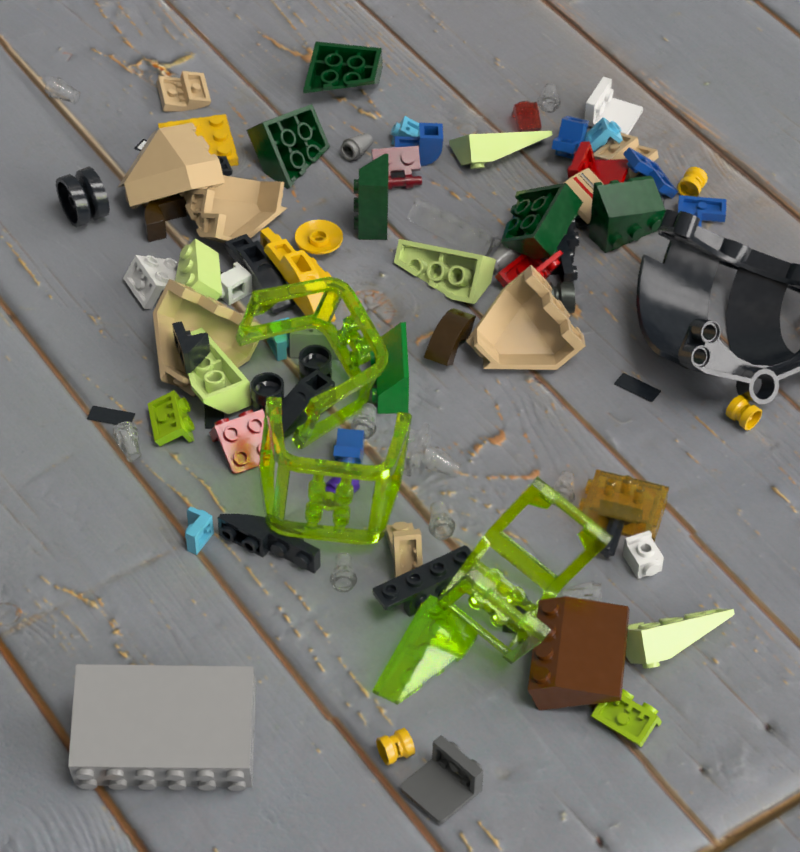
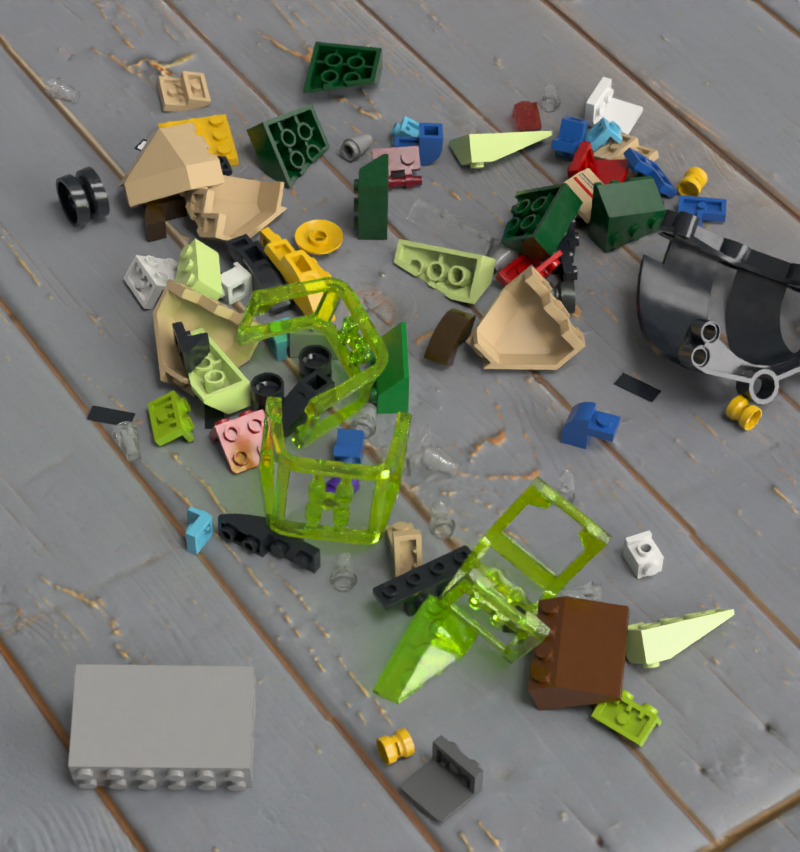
clear yellow piece [578,469,669,558] -> none
none -> blue brick [561,402,621,449]

